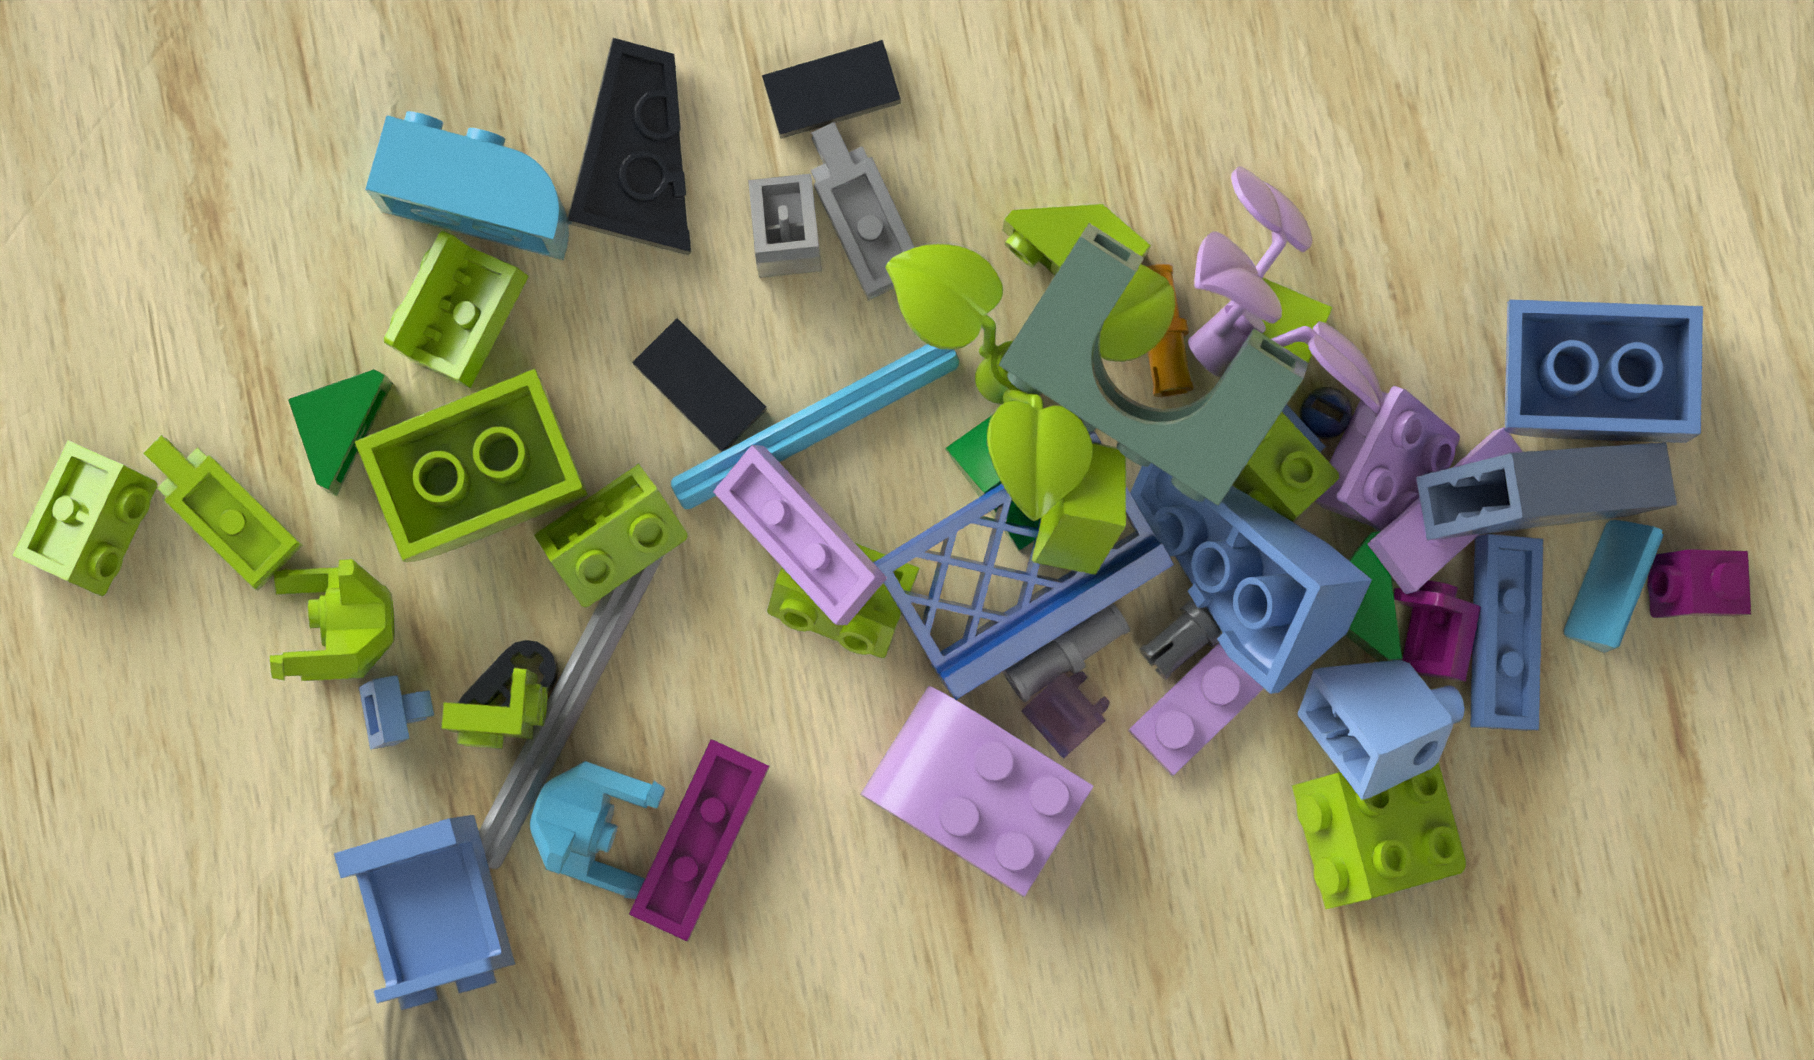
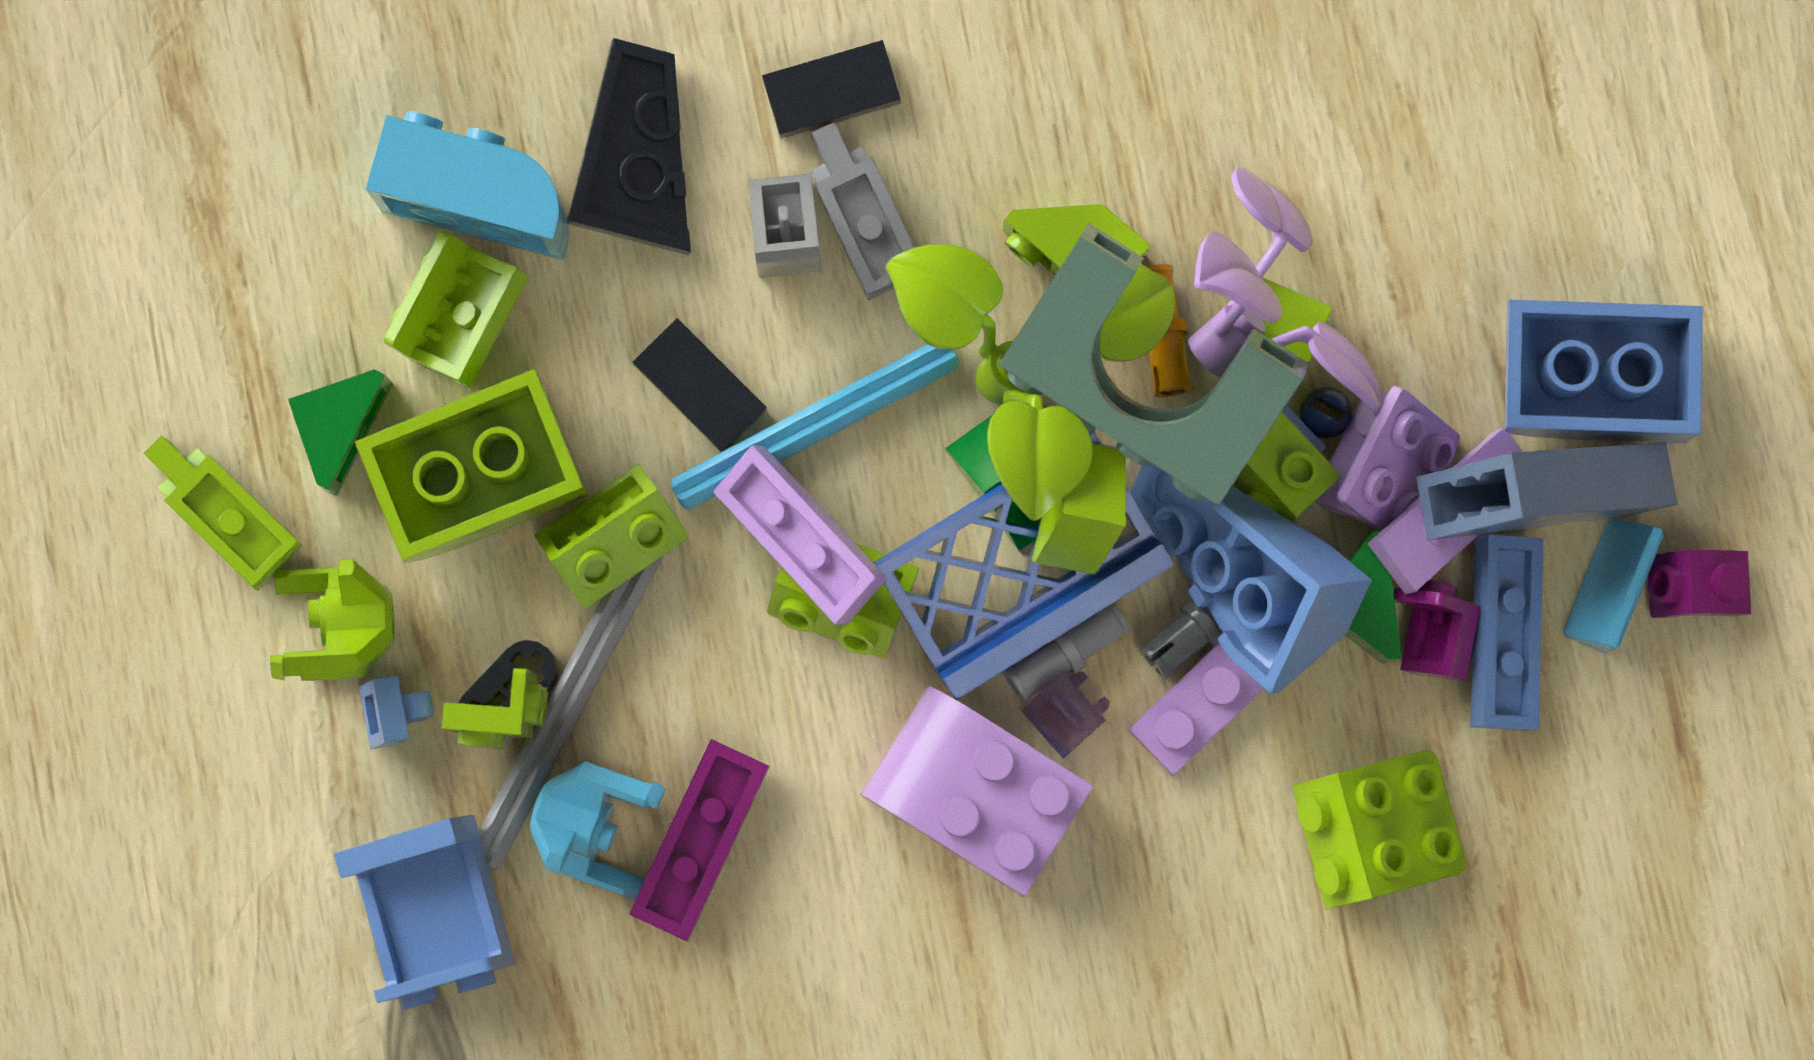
lime bracket [12,440,158,596] -> none
light blue torso [1297,660,1464,800] -> none

